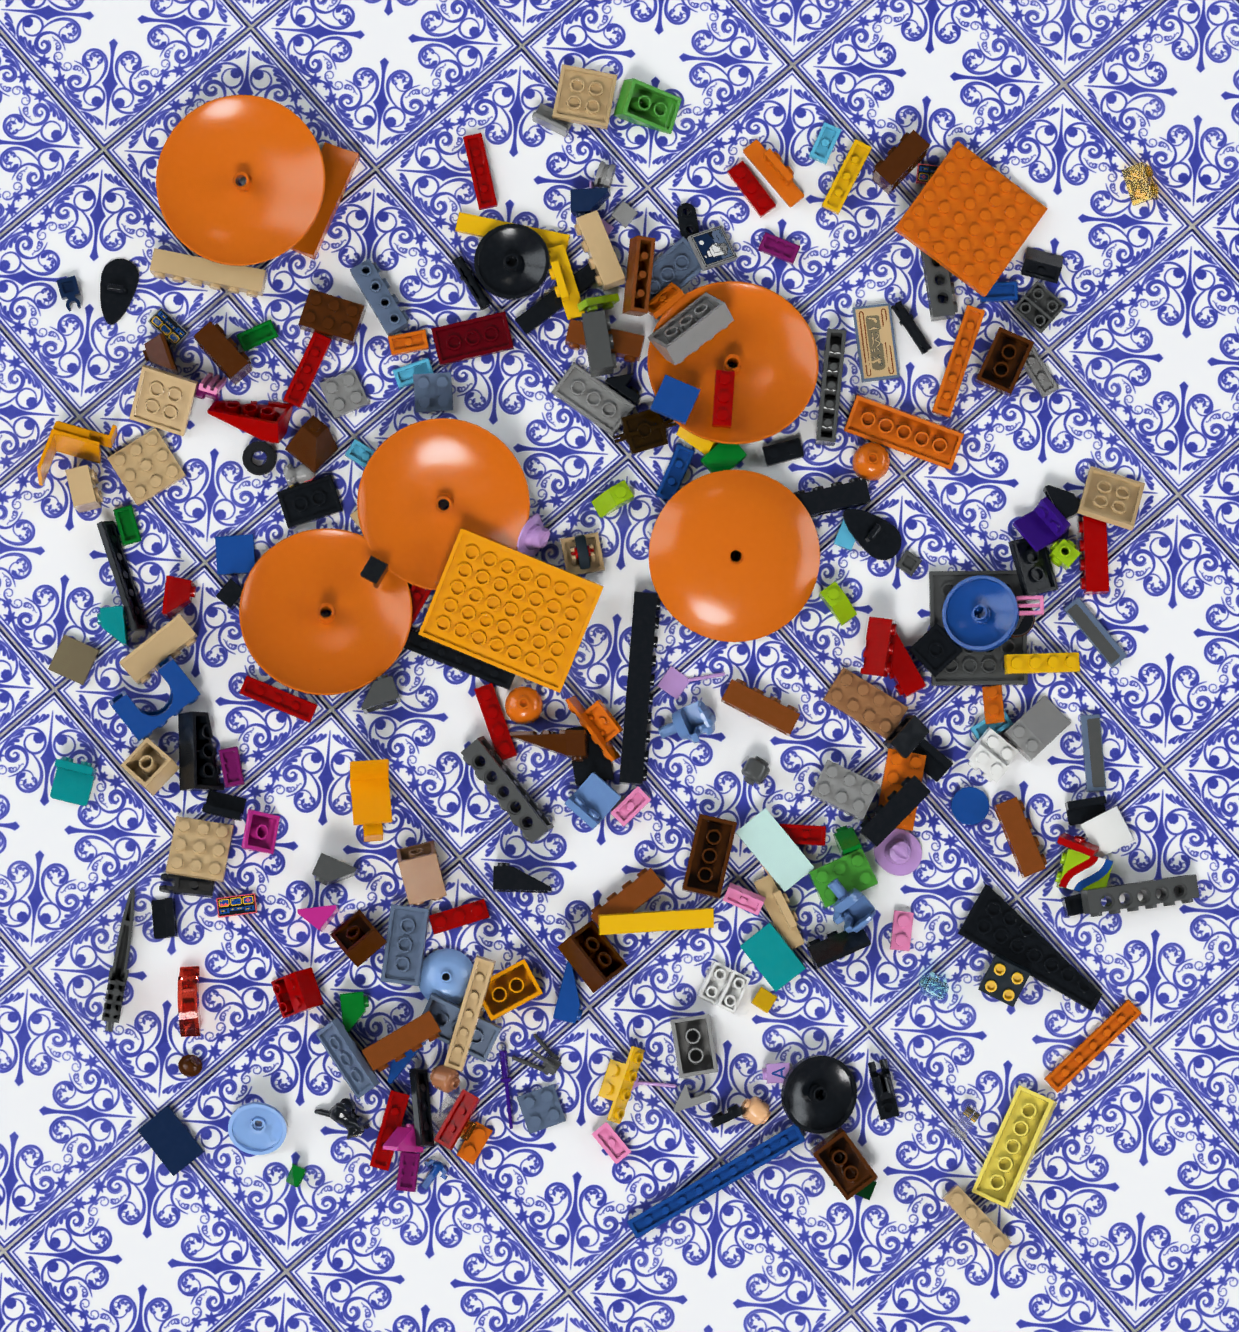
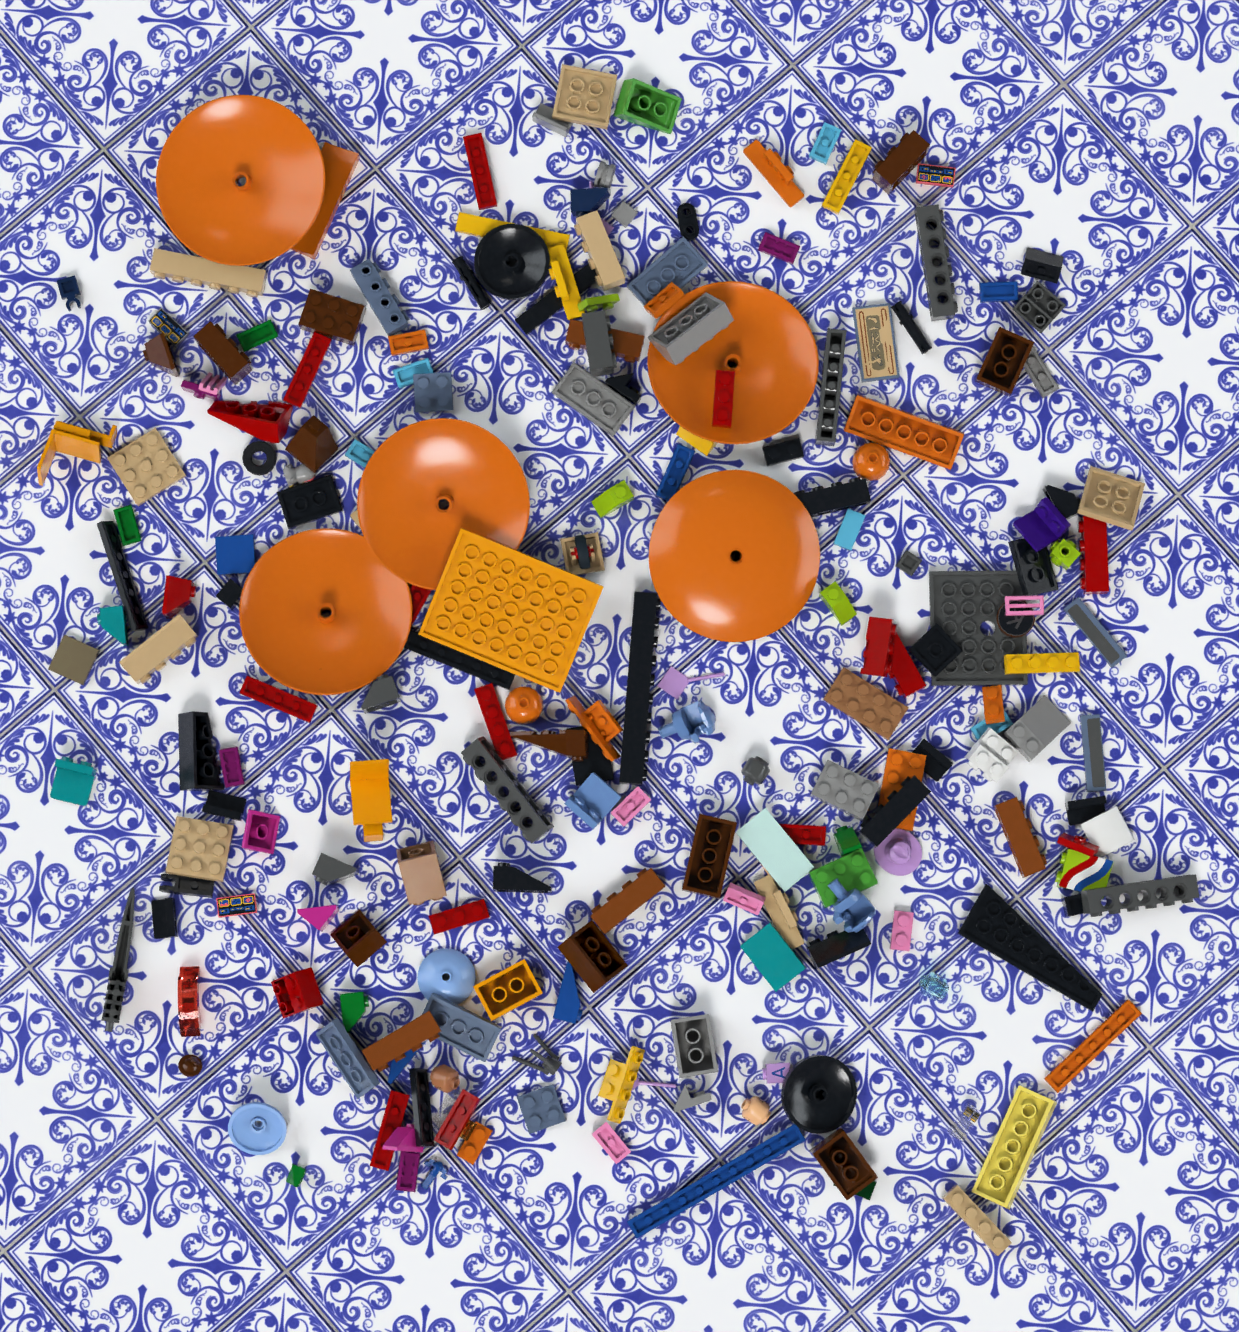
tan brick [65,464,103,513] -> none
black shield [100,259,139,325] -> none
blue arch [109,655,200,741] -> none
tan brick [120,738,179,796] -> none
tan plate [129,364,198,436] -> none
dark blue tile [138,1106,205,1176] -> none
black animal [314,1098,370,1139] -> none
light grey plate [320,369,369,419] -> none
black panel [360,556,388,589] -> none
sand blue plate [381,904,430,986] -> none
dark red plate [431,311,514,366] -> none
tan plate [443,955,496,1072] -> none
dark purple sword [499,1050,513,1129] -> none
lavender hat [517,513,550,557] -> none
yellow tile [598,907,714,935] -> none
dark brown plate [612,409,676,455] -> none
dark orange brick [622,235,656,316] -> none
blue tile [650,375,700,425] -> none
tile [687,225,738,271] -> none
white slope [697,961,750,1014] -> none
green piece [700,443,747,473] -> none
black plate [710,1104,745,1128] -> none
dark orange brick [721,679,800,736] -> none
red plate [727,161,776,218] -> none
yellow slope [751,987,777,1013] -> none
black shield [843,509,901,560] -> none
black plate [868,1058,900,1120] -> none
black panel [883,715,929,758] -> none
orange plate [893,141,1048,297] -> none
orange plate [932,305,985,418] -> none
blue dish [942,575,1019,652] -> none
blue tile [951,787,990,825] -> none
black brick [978,952,1031,1007] -> none
clear yellow bracket [1121,162,1159,206] -> none

